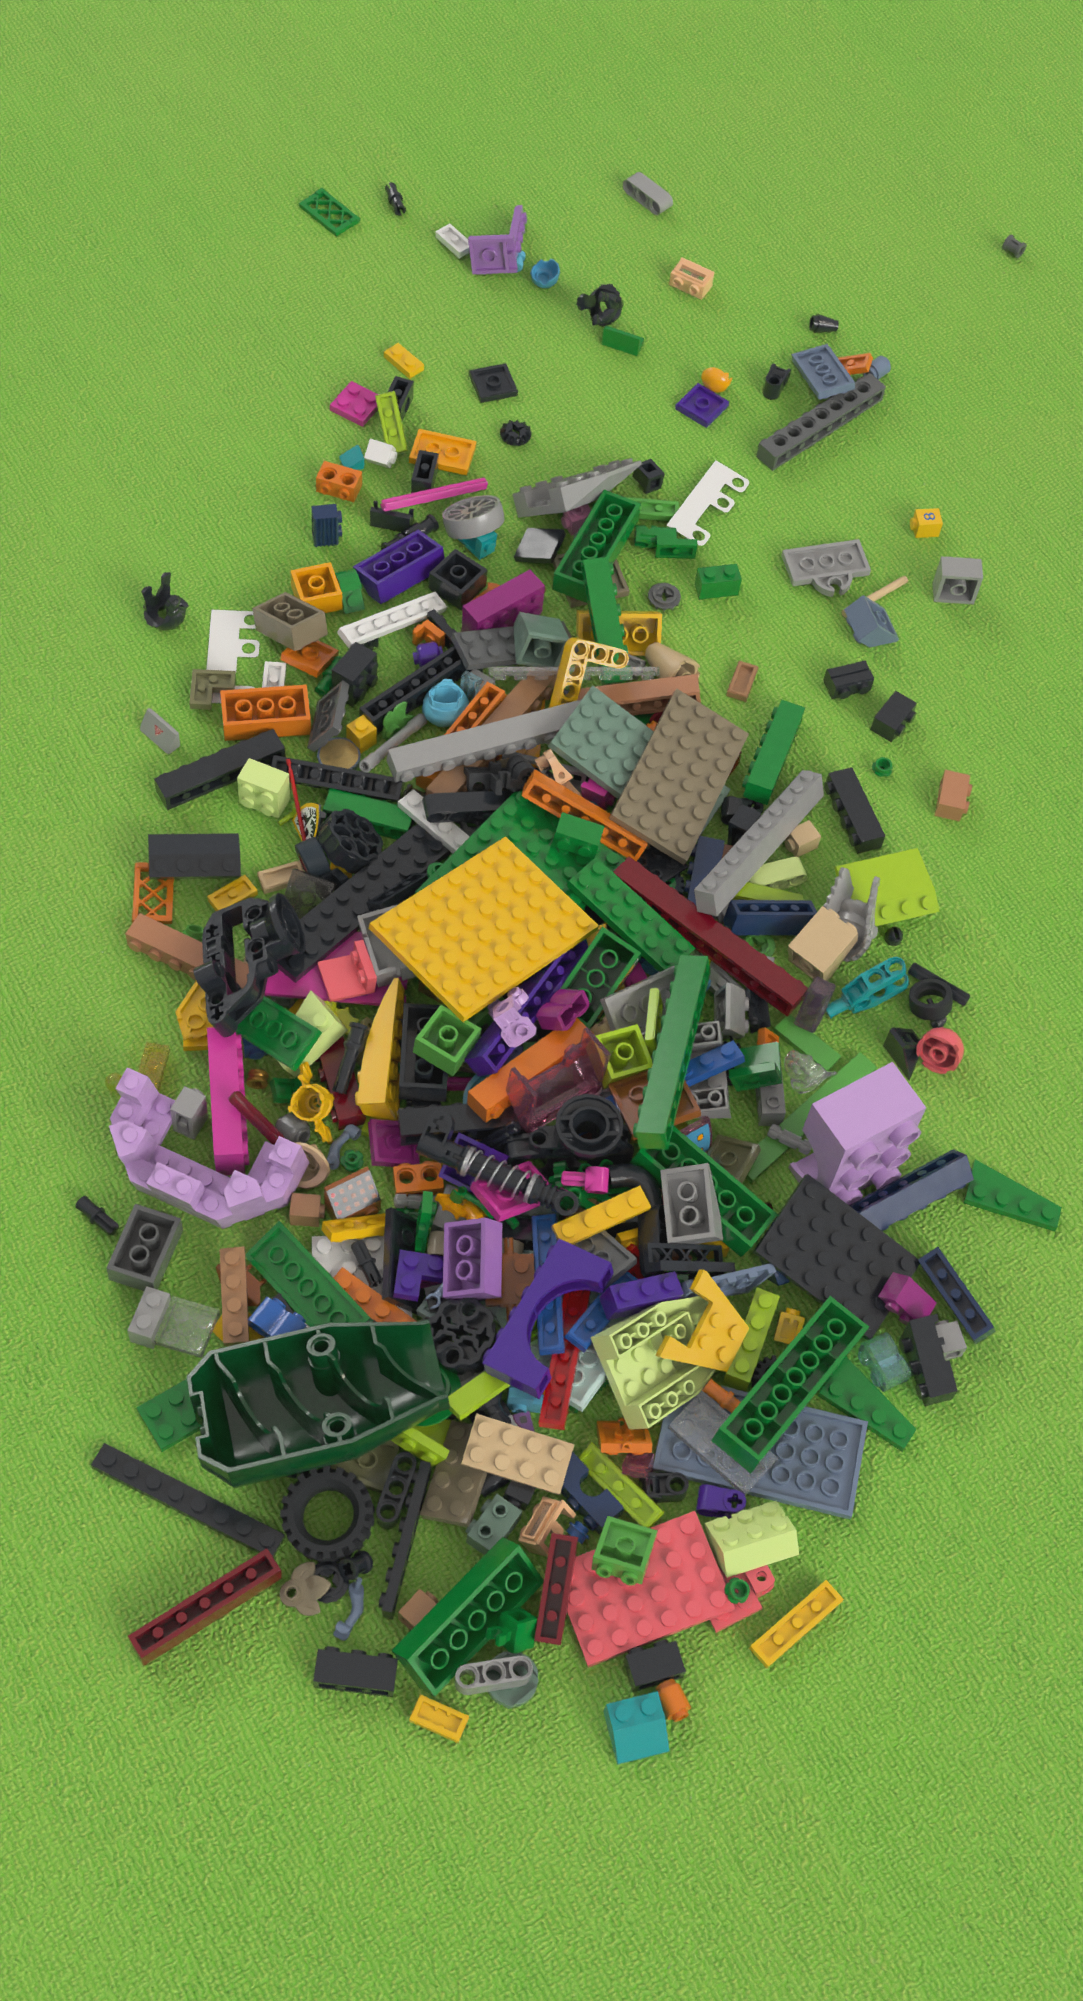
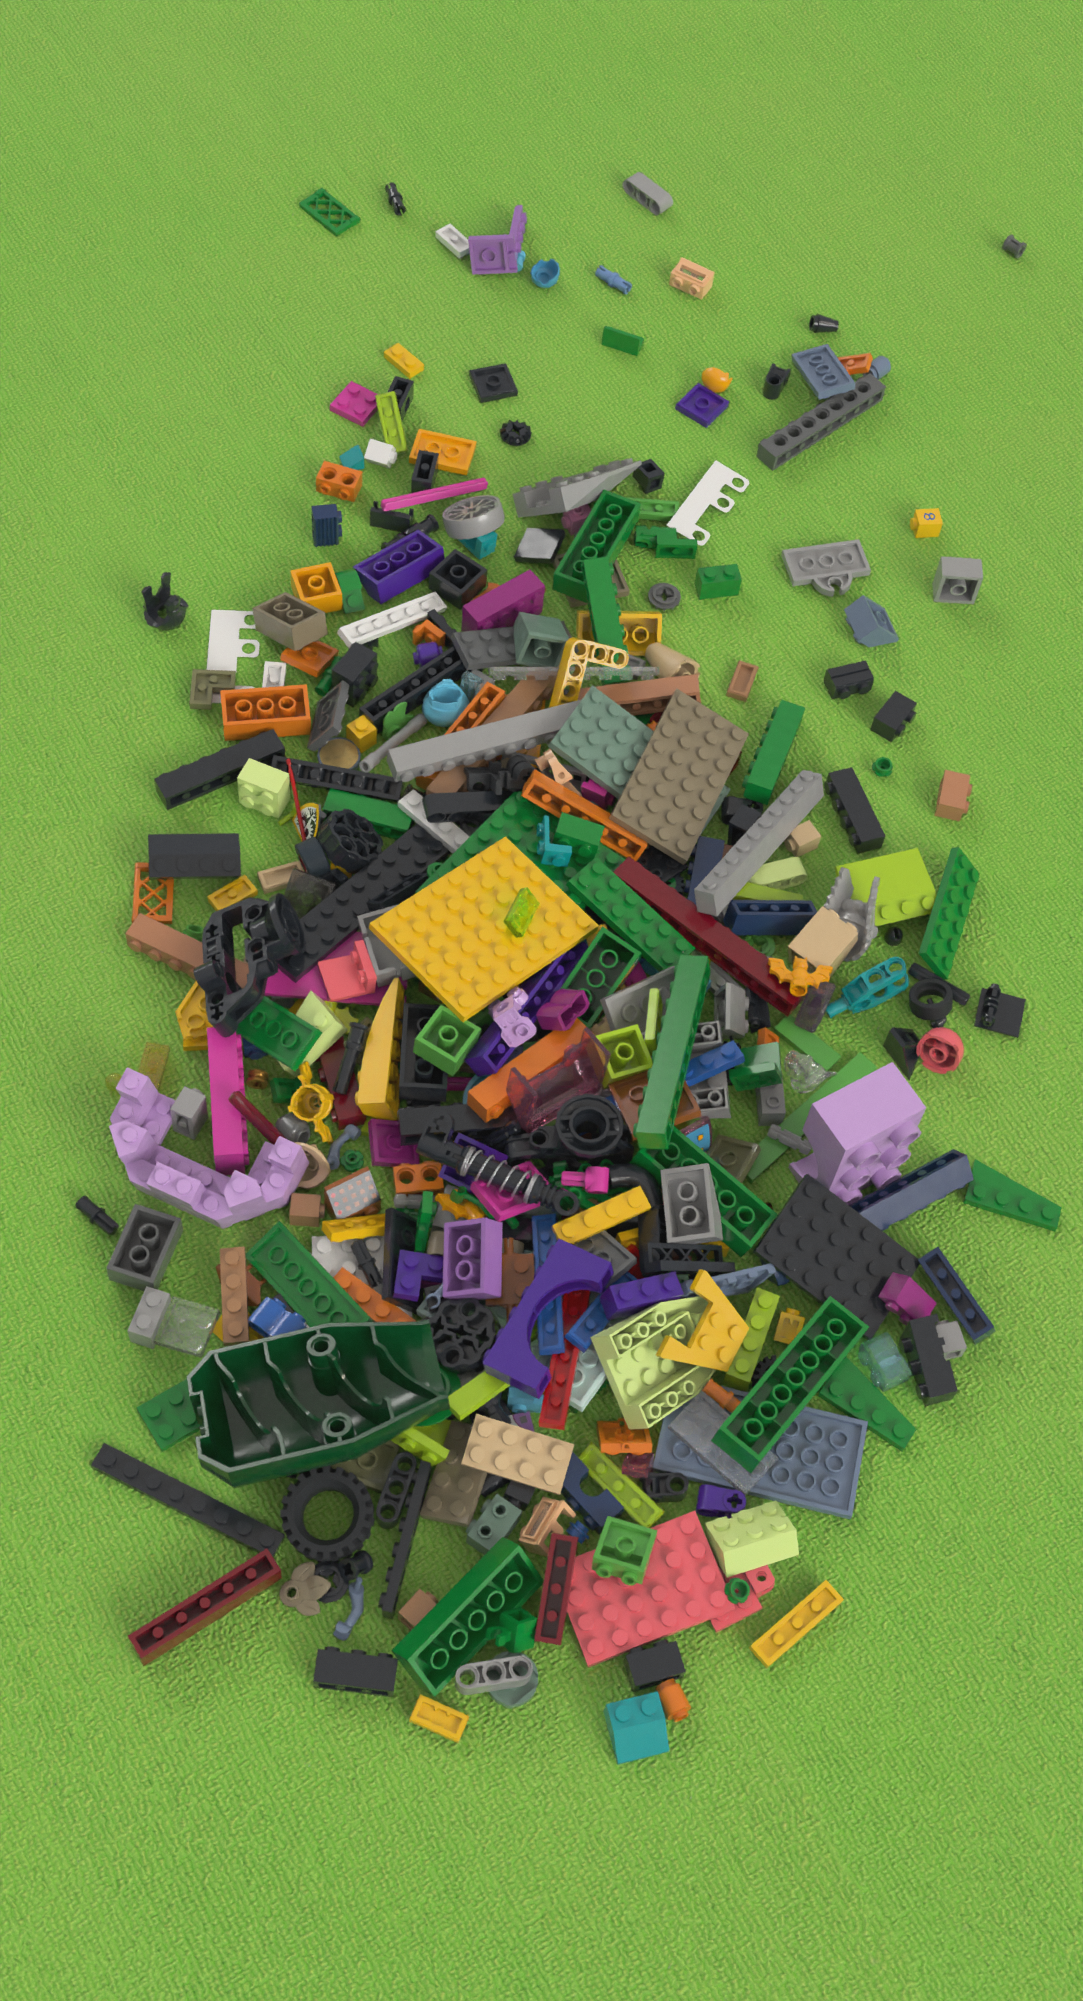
light grey slope [140,708,180,754] -> none
black piece [576,284,624,327] -> none
tan bar [841,576,908,618] -> none
none -> clear neon green plate [503,887,540,938]
none -> teal bracket [537,815,572,867]
none -> medium blue pin [595,265,632,294]
none -> light orange animal [768,956,833,997]
none -> green plate [918,847,980,979]
none -> black hinge [974,984,1026,1038]

